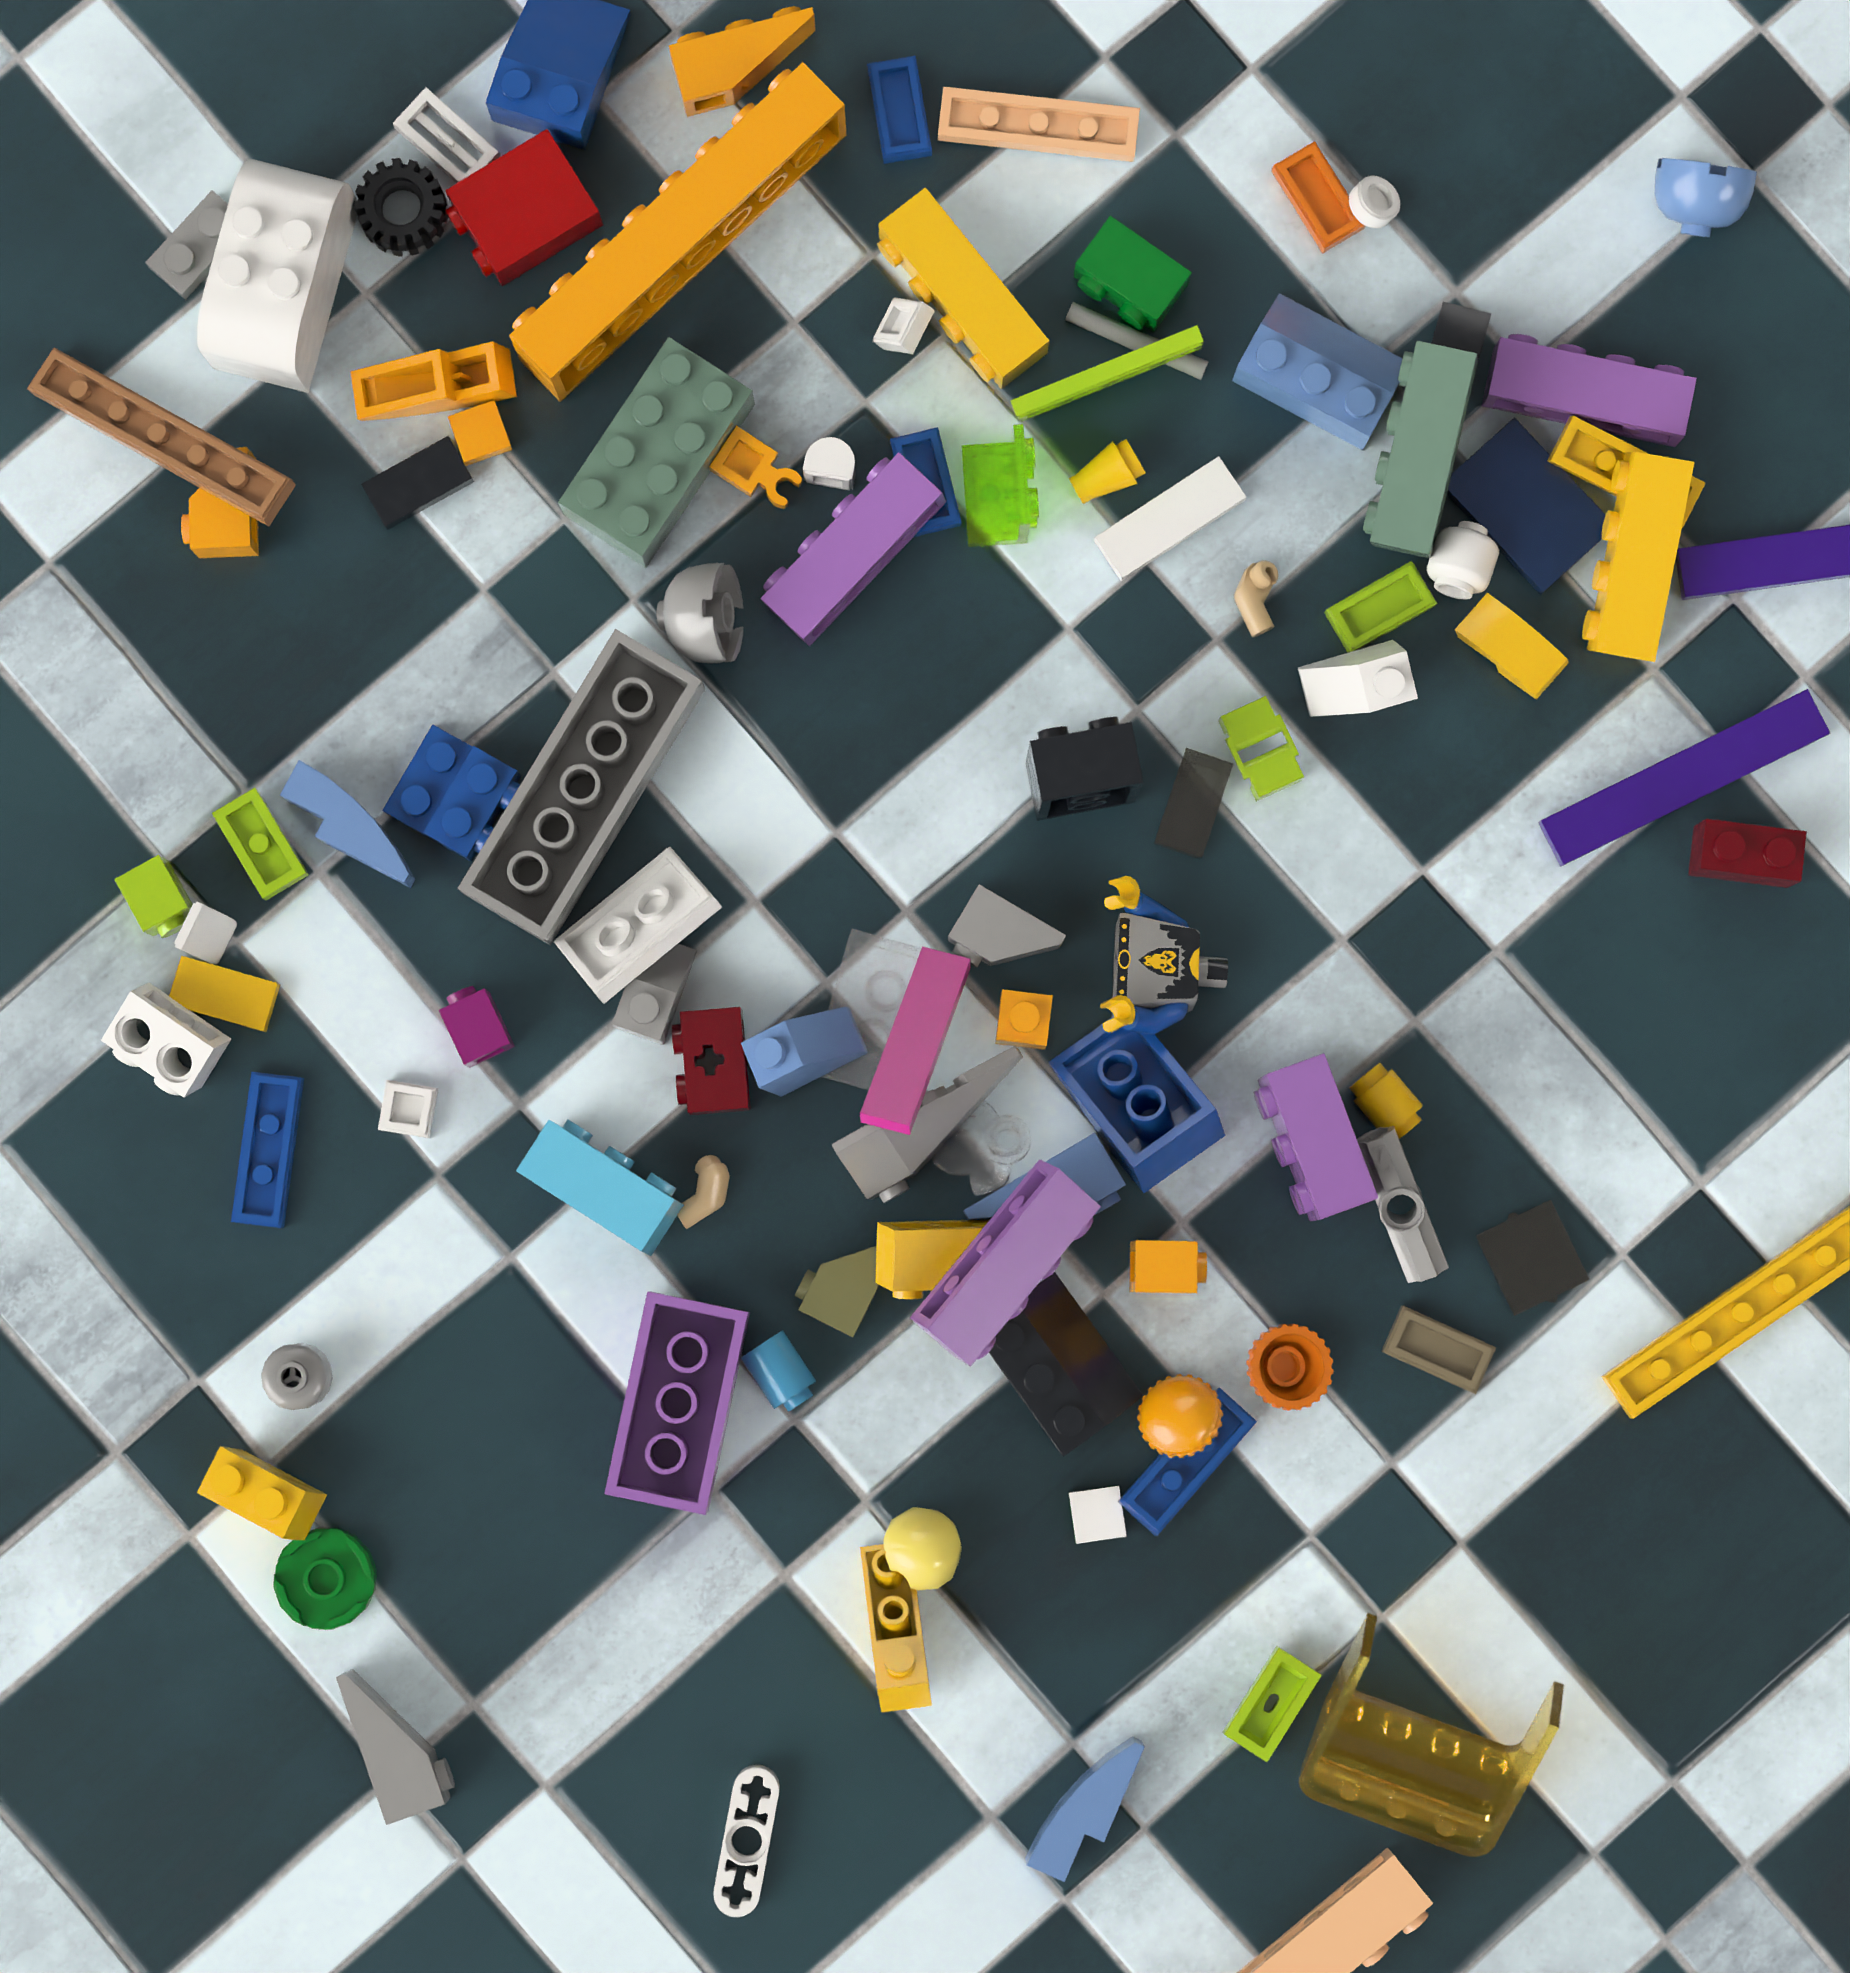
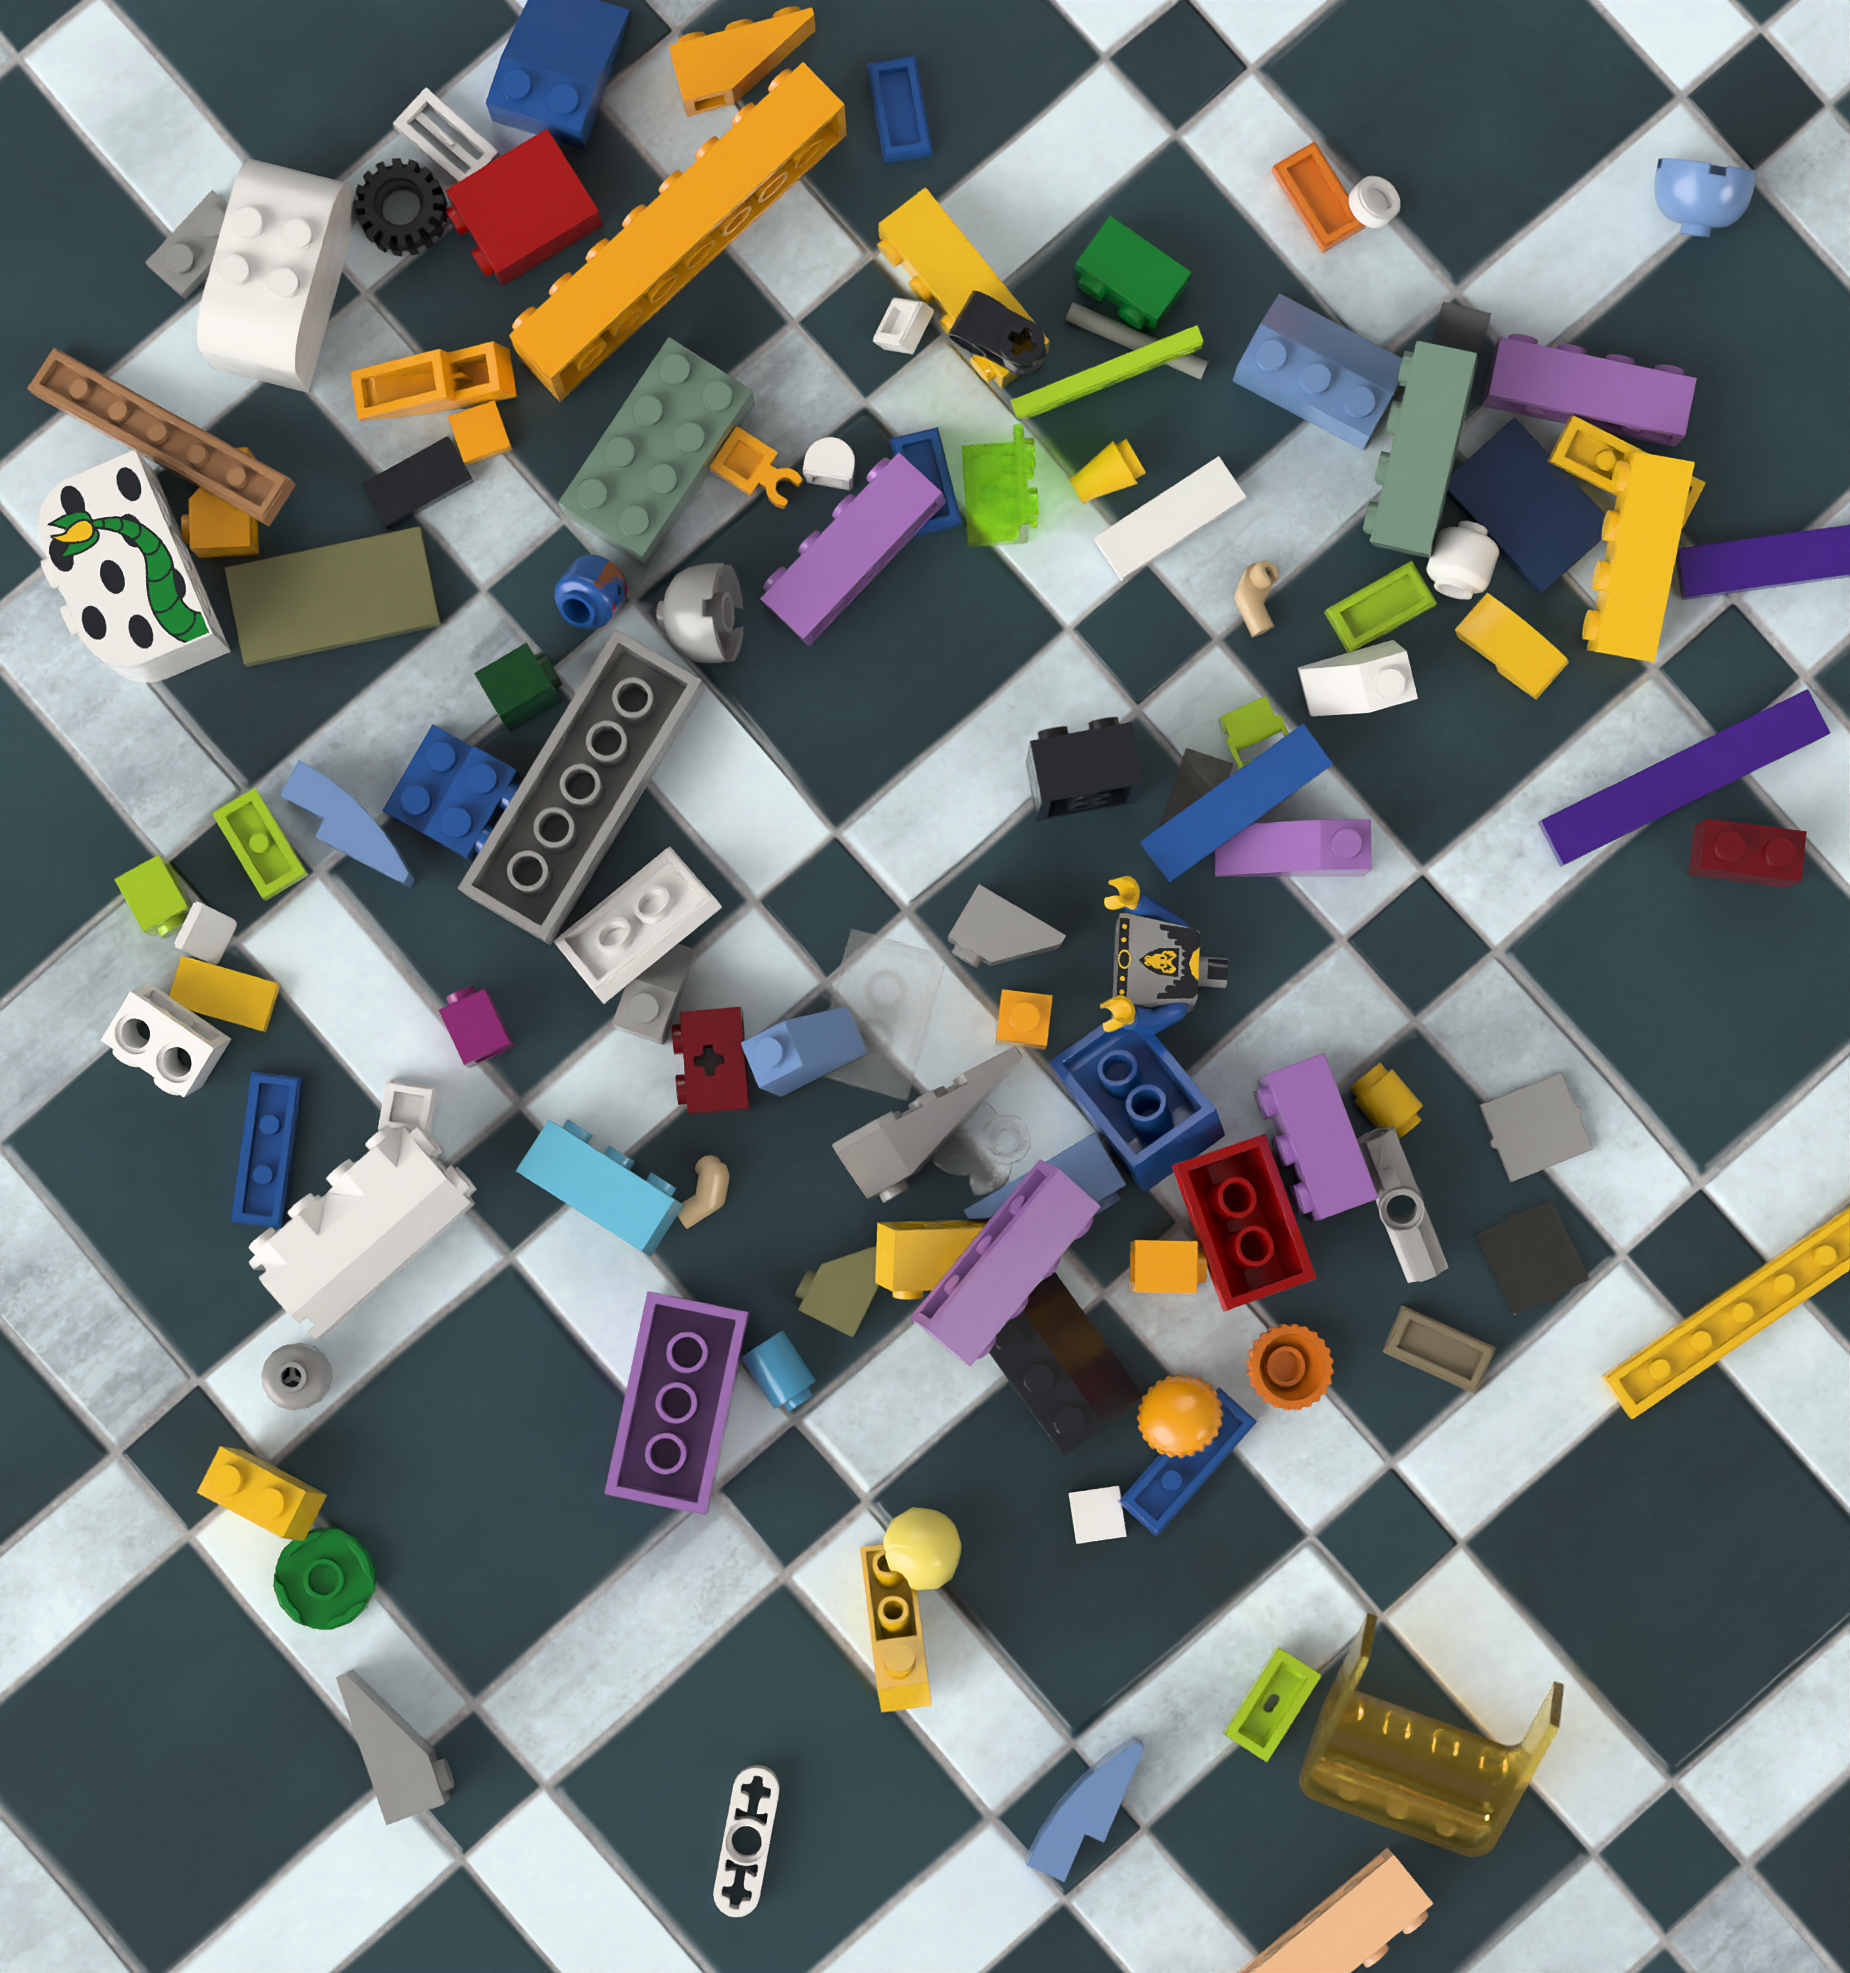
dark pink tile [860,946,971,1135] -> none
light nougat plate [938,87,1140,162] -> none
none -> white brick [37,449,231,683]
none -> olive tile [224,526,442,667]
none -> white brick [249,1125,477,1339]
none -> dark green brick [474,642,563,732]
none -> blue head [554,554,628,629]
none -> black piece [947,290,1046,376]
none -> blue tile [1140,724,1333,884]
none -> red slope [1172,1134,1317,1312]
none -> medium lavender slope [1215,819,1372,877]
none -> light grey piece [1479,1072,1593,1182]

